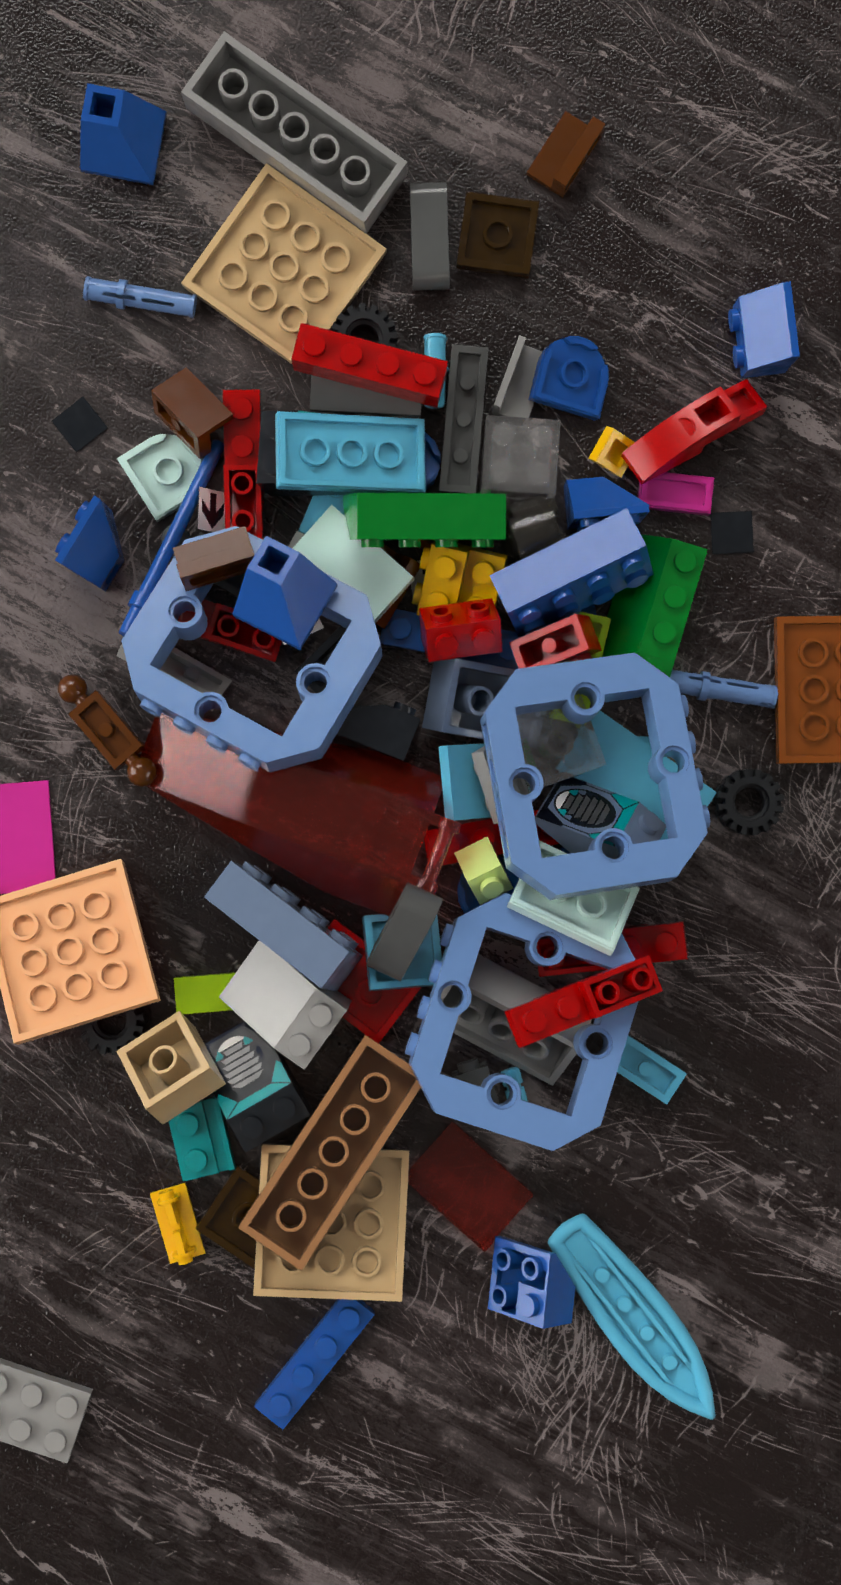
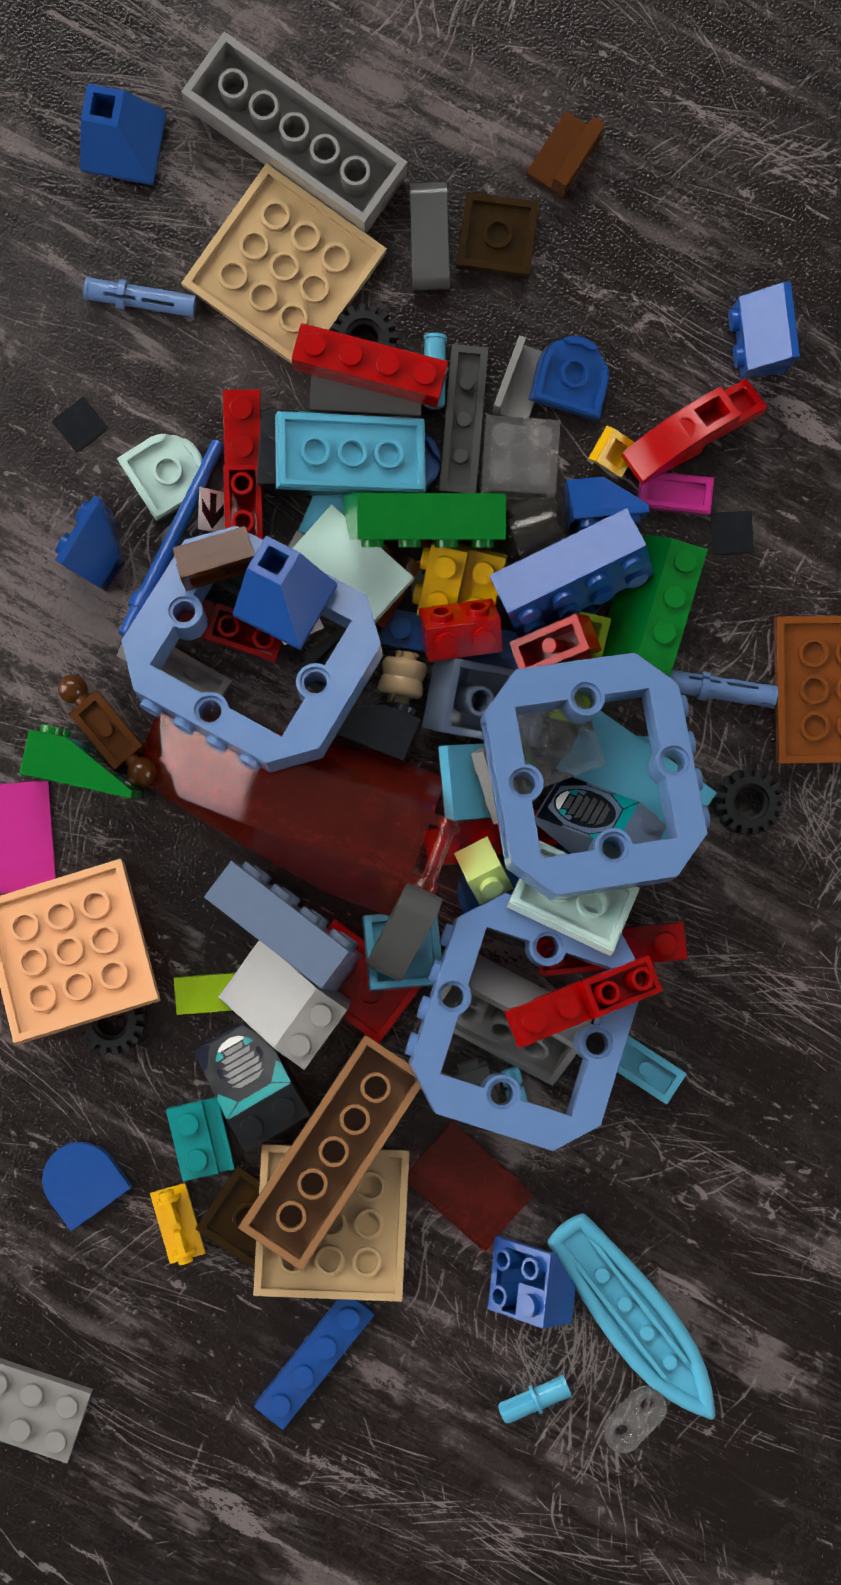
tan brick [116,1011,226,1124] -> none
reddish brown panel [151,367,233,459] -> none
none -> green slope [19,724,143,798]
none -> blue tile [42,1142,132,1231]
none -> tan piece [378,650,427,705]
none -> medium azure axle [498,1374,572,1423]
none -> clear plate [603,1385,667,1453]

